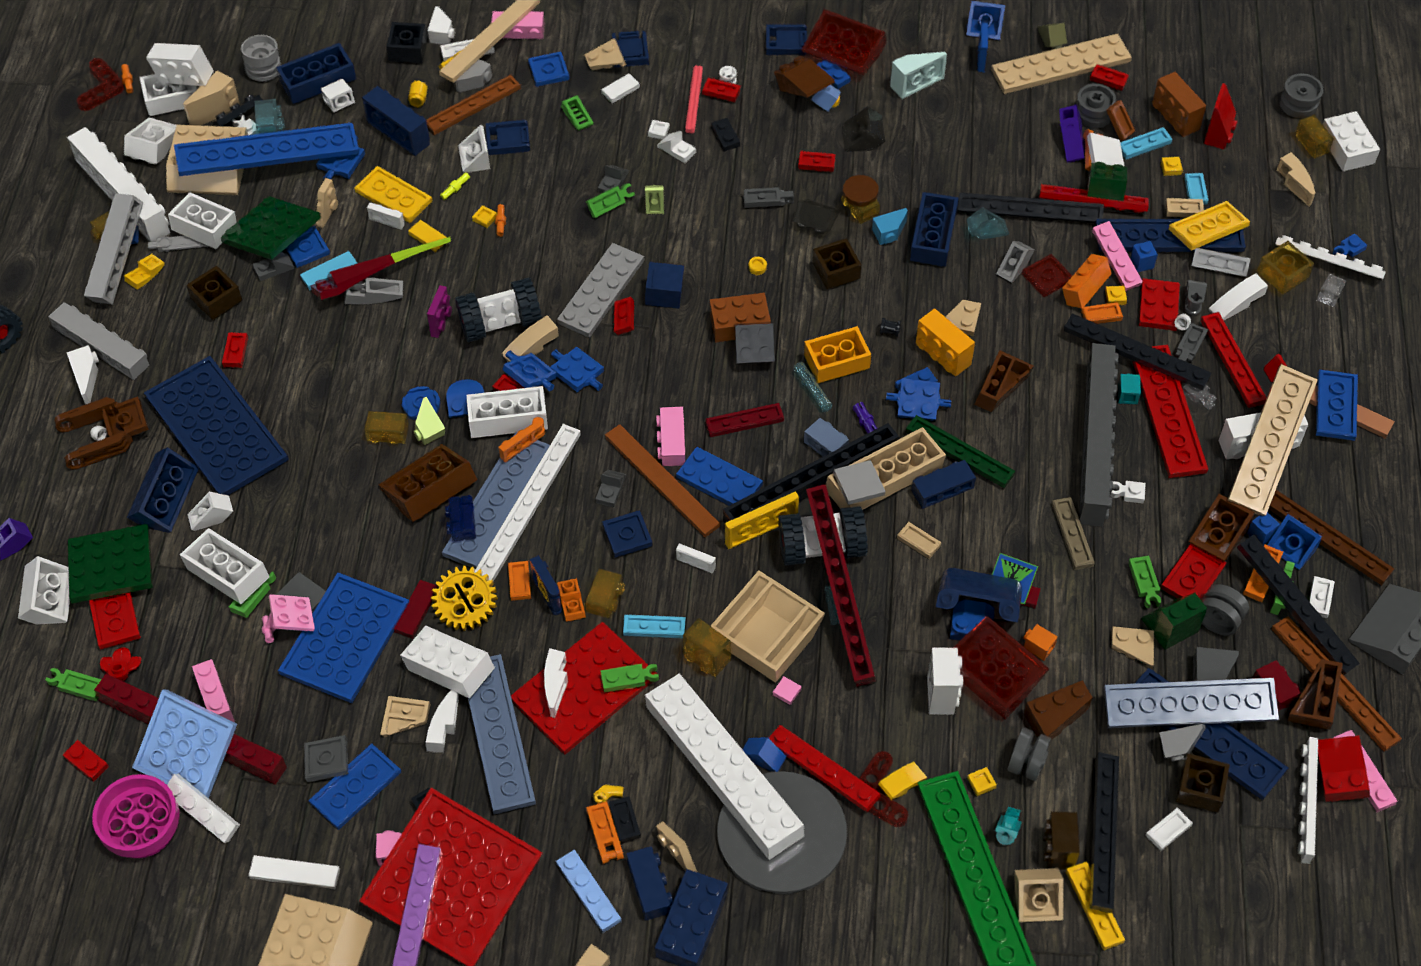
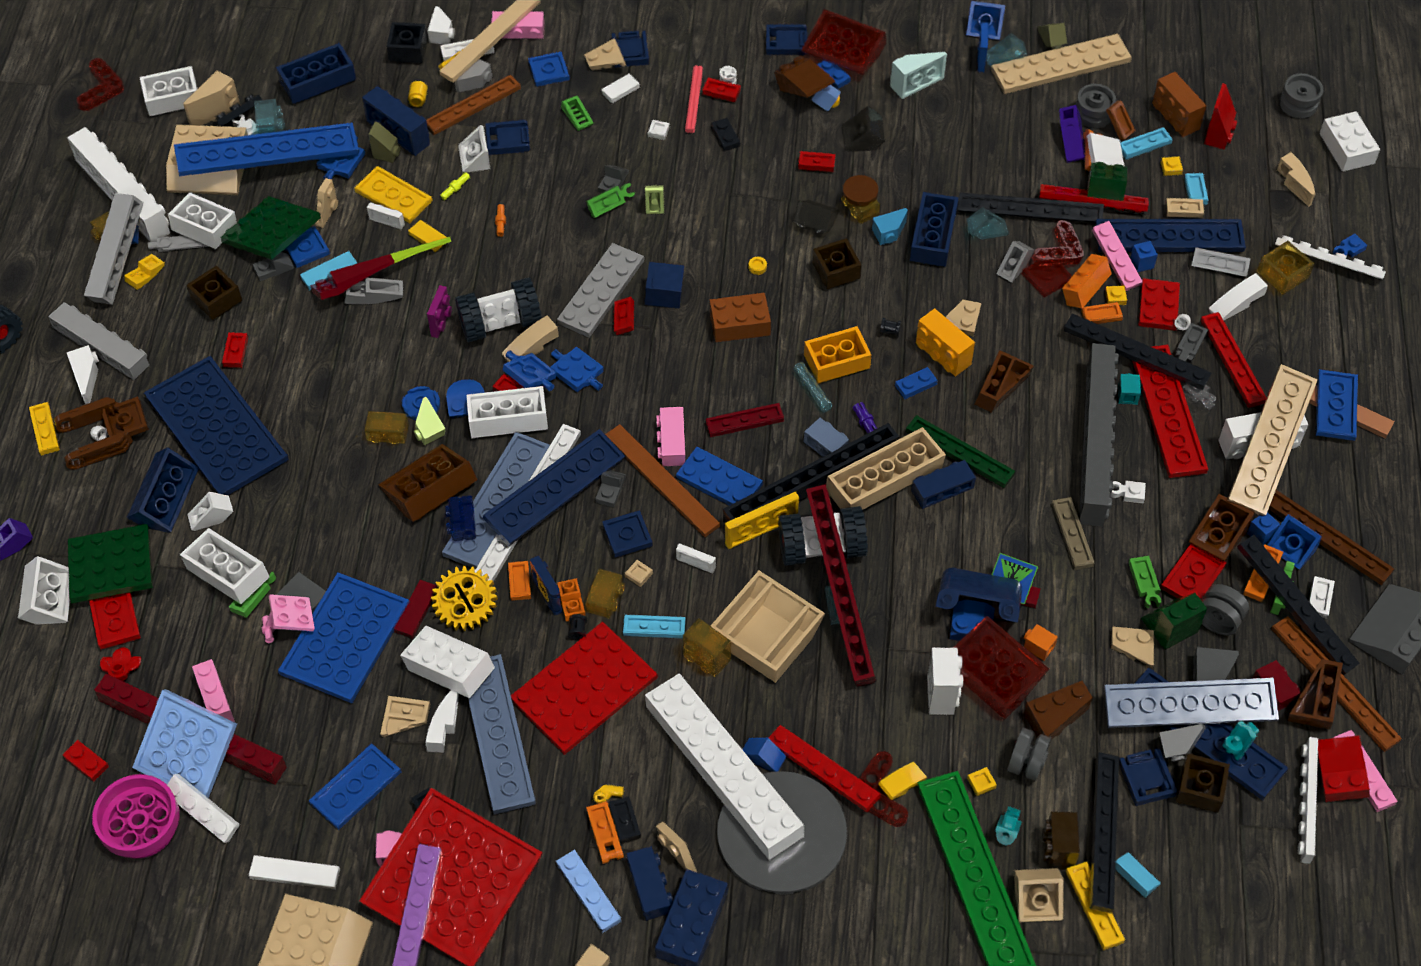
bright green plate [45,668,101,701] -> none
orange bar [121,64,133,93] -> none
white slope [124,118,176,164] -> none
white brick [146,43,213,86] -> none
light grey wheel [241,35,281,81] -> none
dark grey tile [304,735,349,782] -> none
white head [321,79,355,113] -> none
yellow tile [472,205,497,228] -> none
orange plate [498,417,545,462] -> none
white slope [544,649,568,718] -> none
bright green plate [601,664,659,692] -> none
white slope [658,131,696,163] -> none
black brick [734,322,775,363] -> none
dark grey hinge [744,187,794,208] -> none
bright pink tile [773,677,801,705] -> none
light grey tile [833,460,886,505] -> none
blue plate [886,378,952,421] -> none
tan tile [897,522,941,559] -> none
red plate [1090,64,1129,91] -> none
white tile [1145,808,1193,851] -> none
yellow tile [1169,201,1250,250] -> none
dark grey piece [1184,280,1207,315] -> none
red slope [1264,354,1287,382] -> none
clear yellow brick [1295,115,1334,158] -> none
clear brick [1317,274,1346,307] -> none
none -> yellow tile [29,402,60,455]
none -> olive slope [368,122,400,163]
none -> dark blue plate [483,429,625,546]
none -> black bush [568,614,587,641]
none -> tan tile [625,560,653,587]
none -> clear light blue slope [986,33,1027,66]
none -> clear red beam [1032,220,1084,266]
none -> medium azure slope [1115,852,1161,898]
none -> dark blue container [1119,748,1177,806]
none -> teal hips [1222,721,1259,761]

